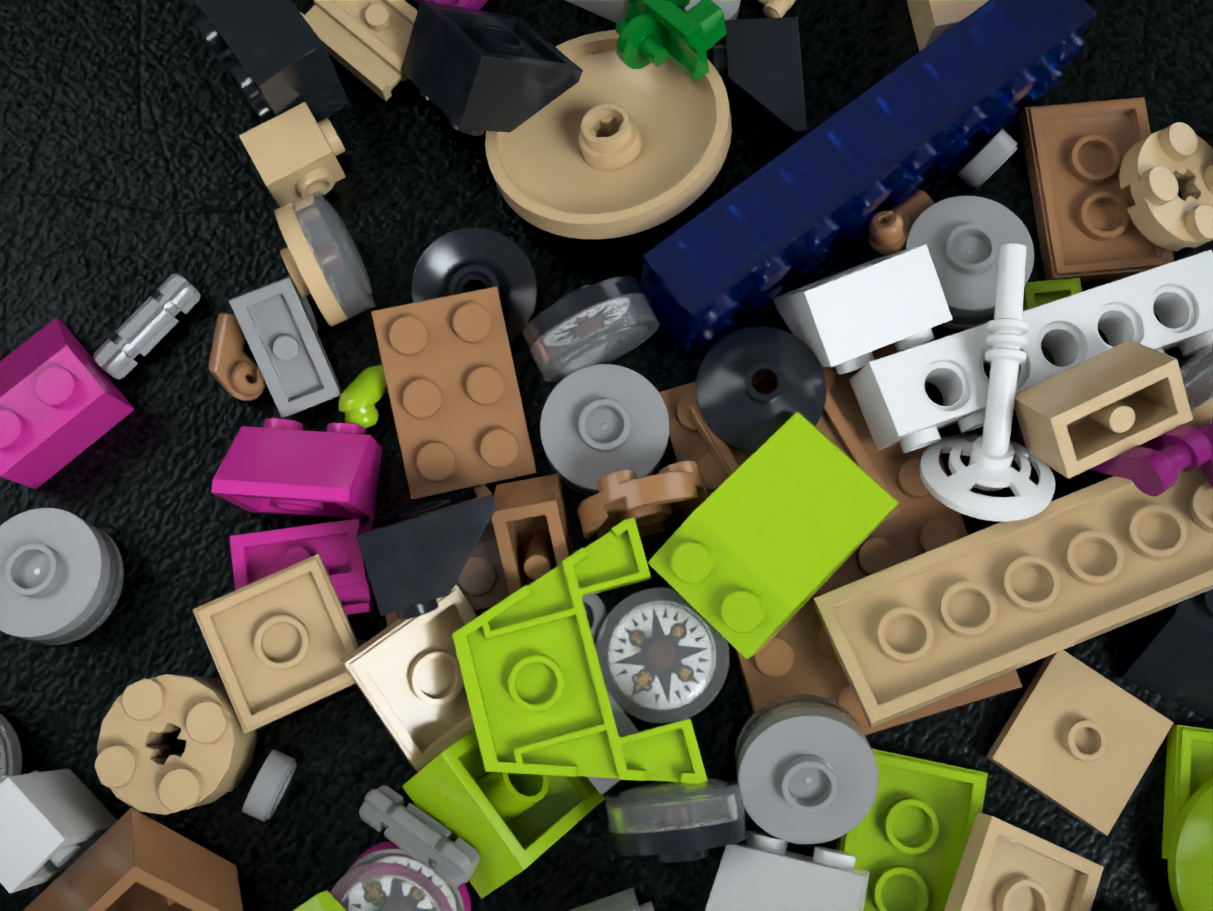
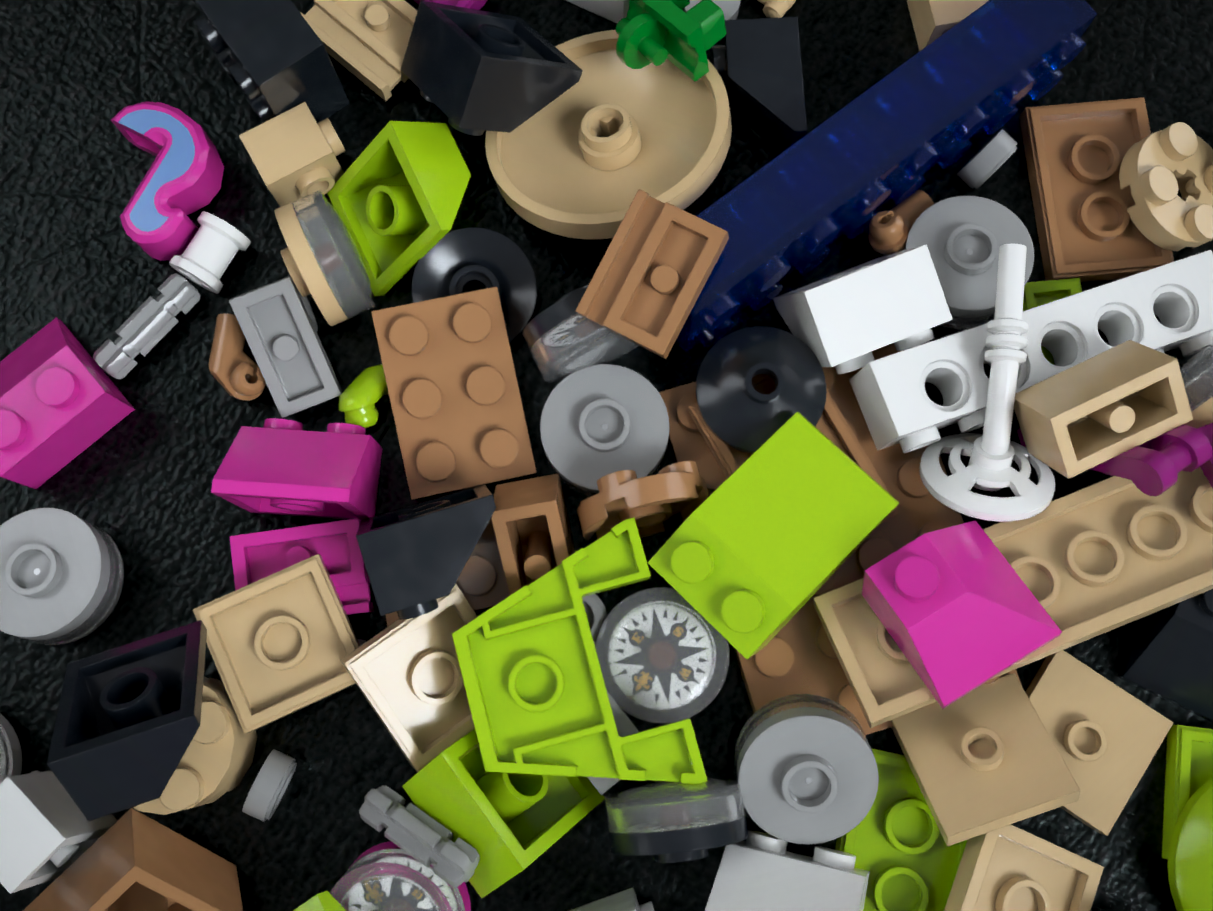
none -> black slope [47,620,207,821]
none -> dark pink animal [111,101,224,261]
none -> white bush [169,211,251,294]
none -> lime slope [327,121,471,296]
none -> medium nougat plate [575,189,729,359]
none -> dark pink slope [862,520,1062,709]
none -> tan plate [891,673,1081,847]

